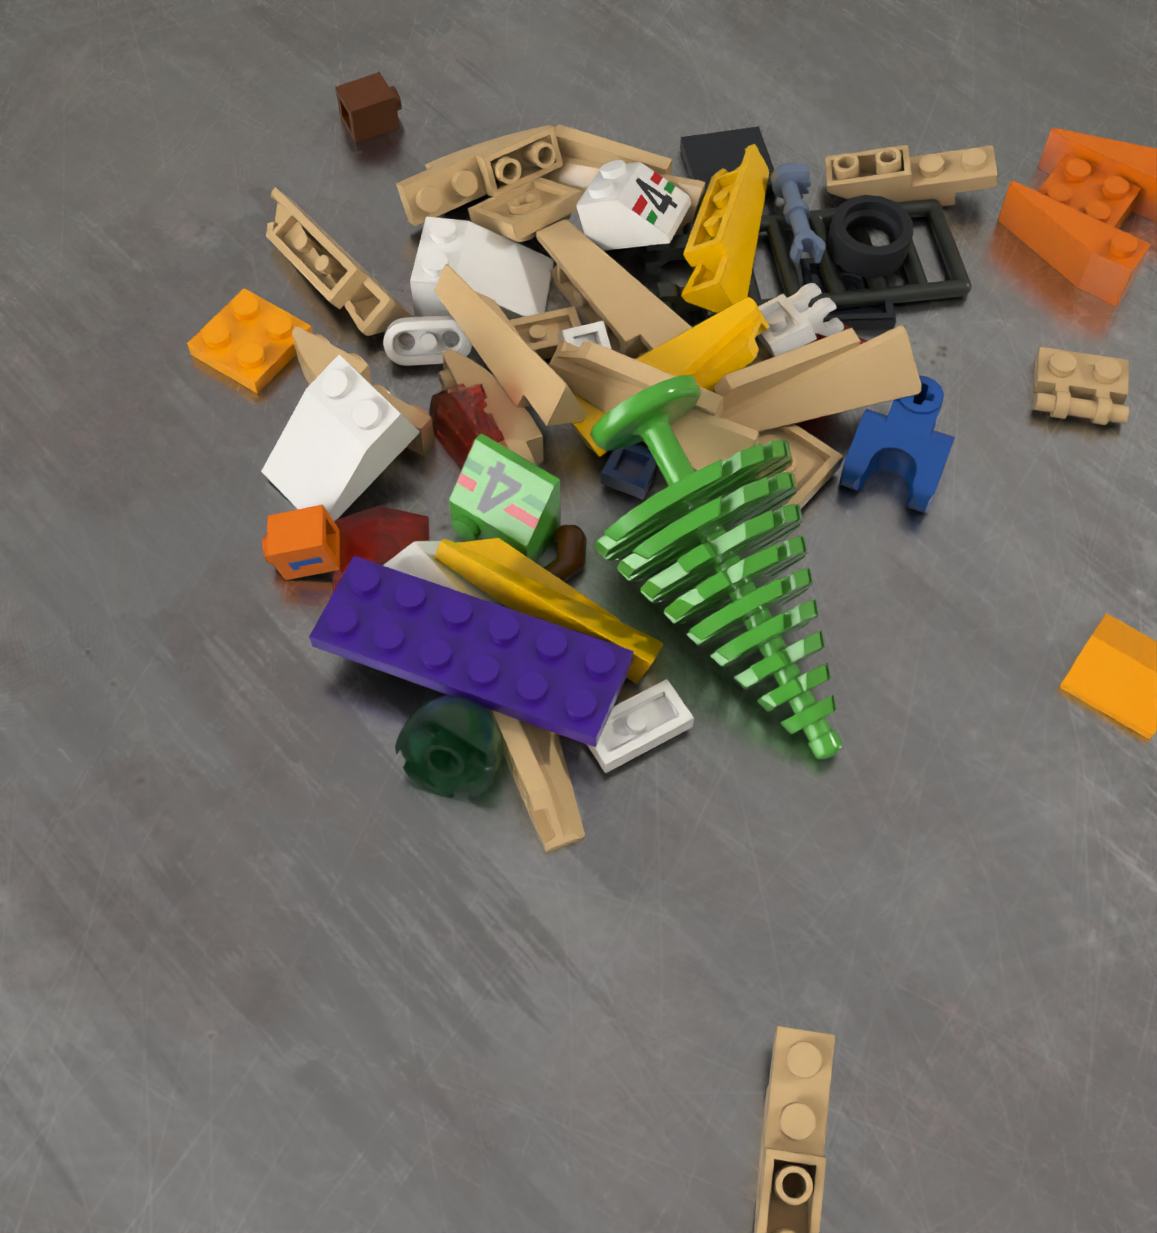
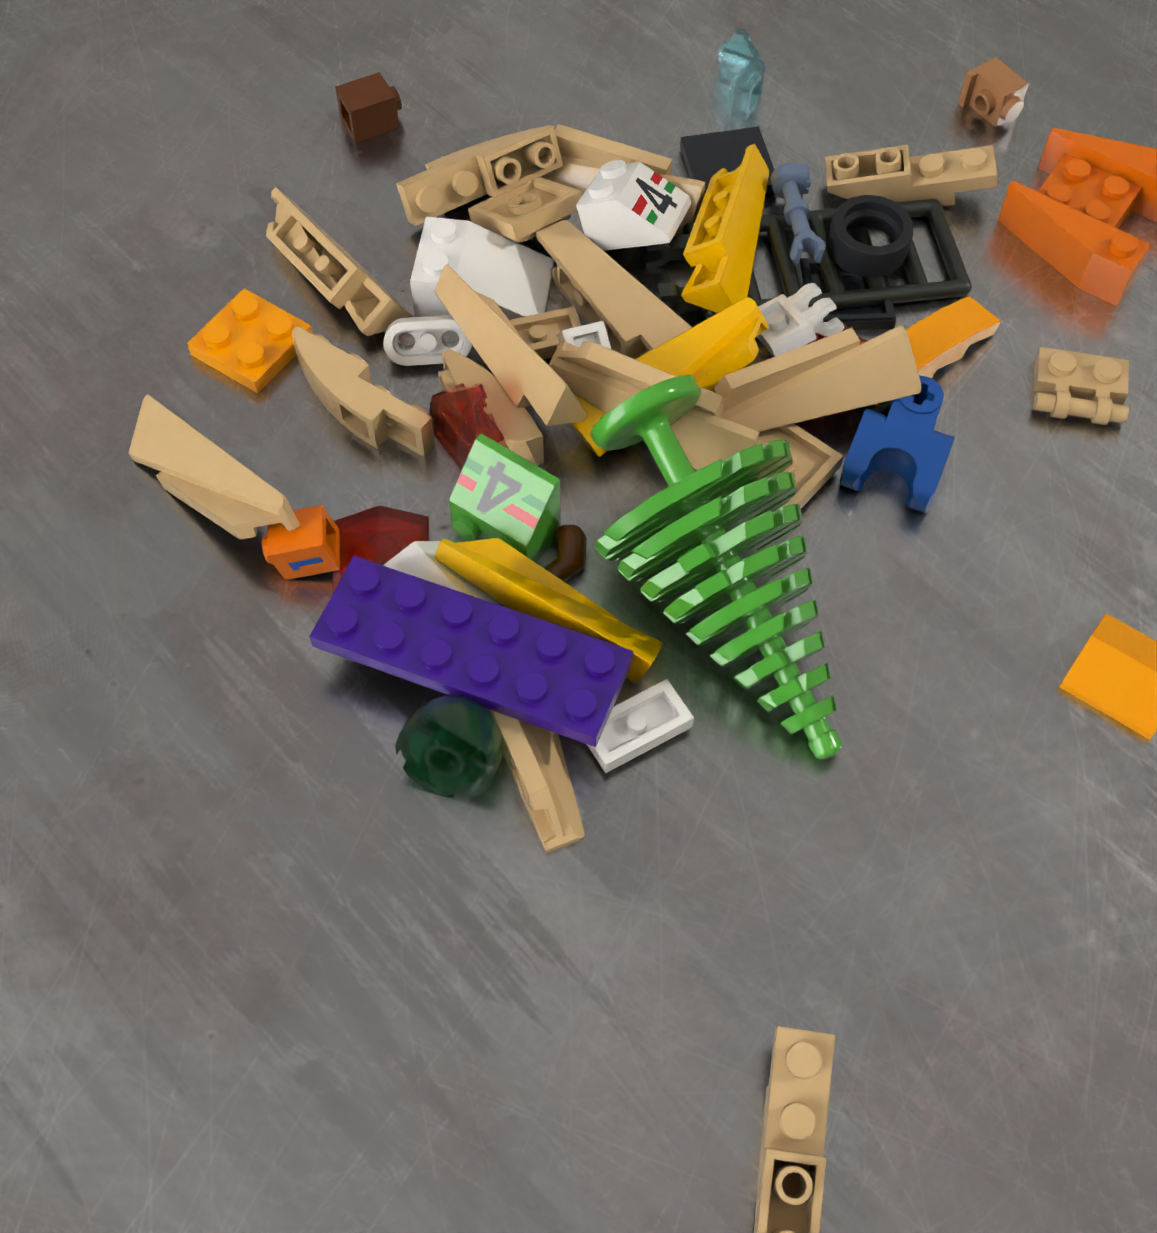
white slope [261,355,420,522] -> none
dark blue plate [601,444,659,499] -> none
none -> tan wedge [128,394,300,540]
none -> clear light blue slope [717,27,766,122]
none -> light orange slope [875,296,1001,406]
none -> medium nougat brick [958,57,1029,128]

